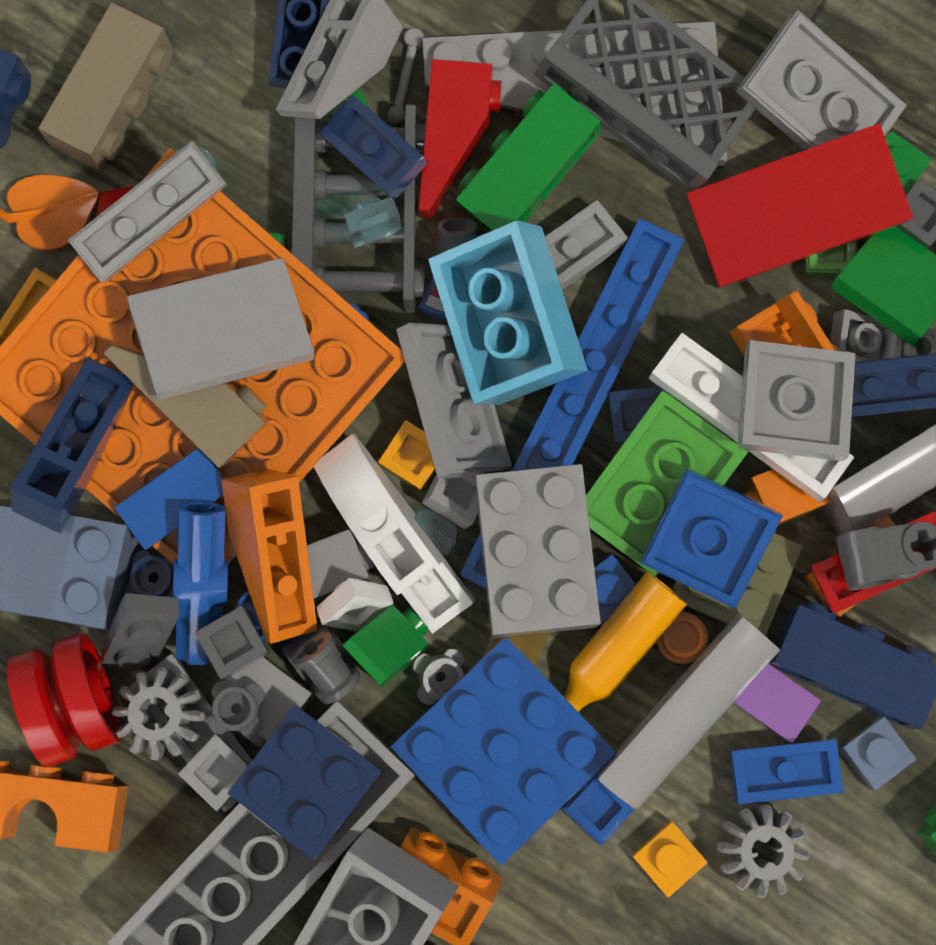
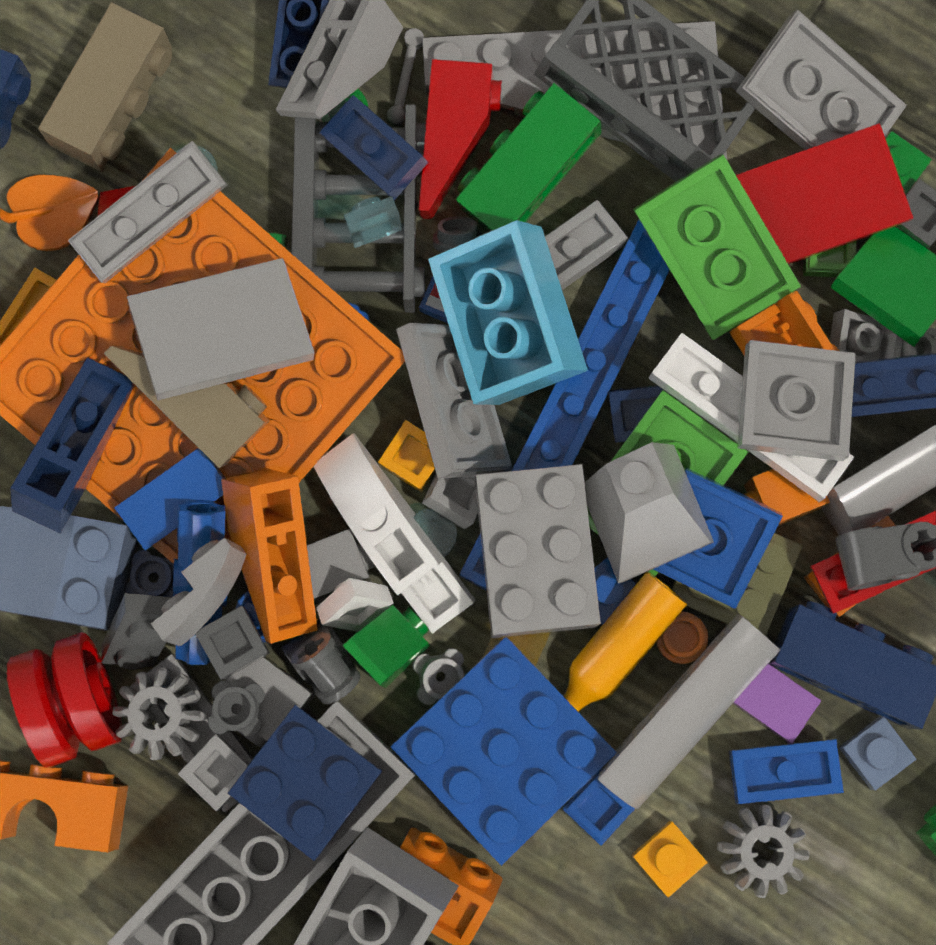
none -> light grey slope [151,538,247,646]
none -> light grey slope [584,442,714,583]
none -> bright green plate [633,154,801,340]

